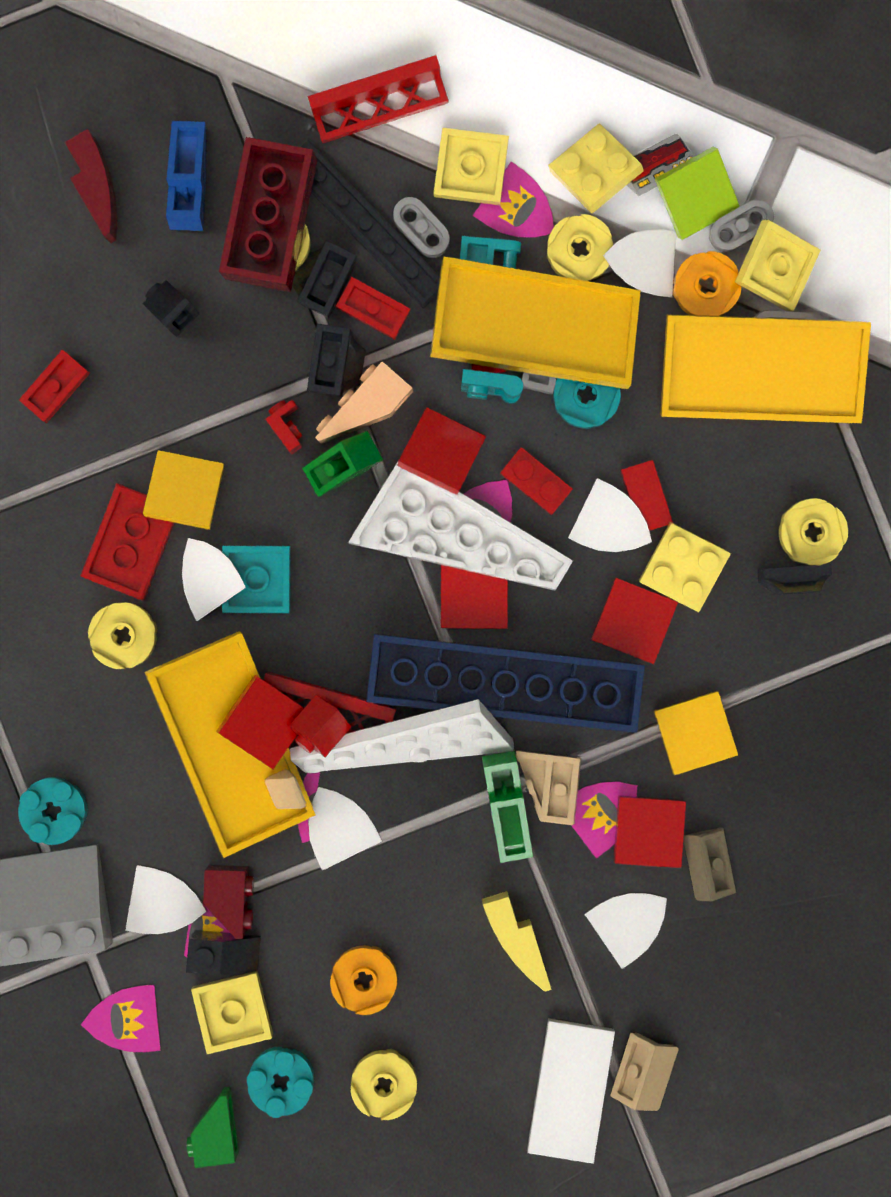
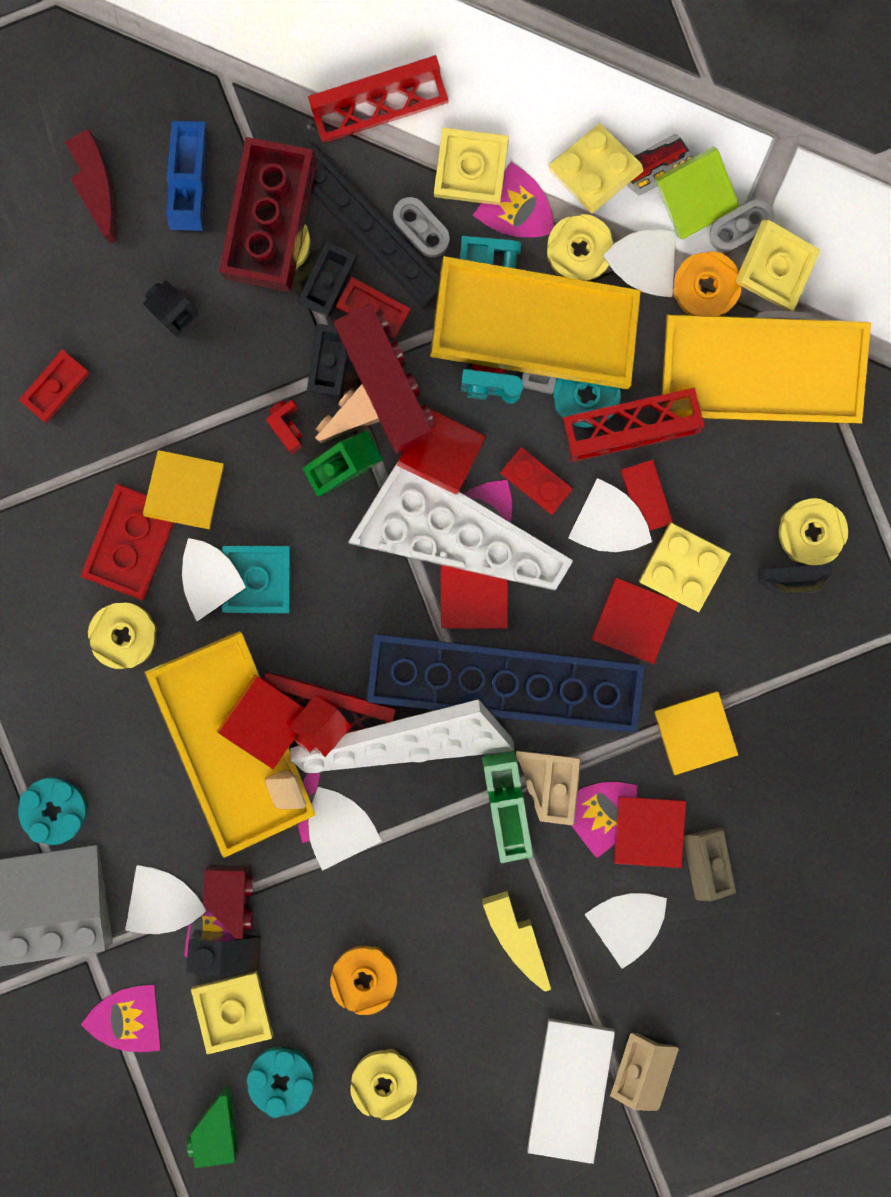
none -> dark red brick [333,304,435,454]
none -> red fence [563,387,704,462]

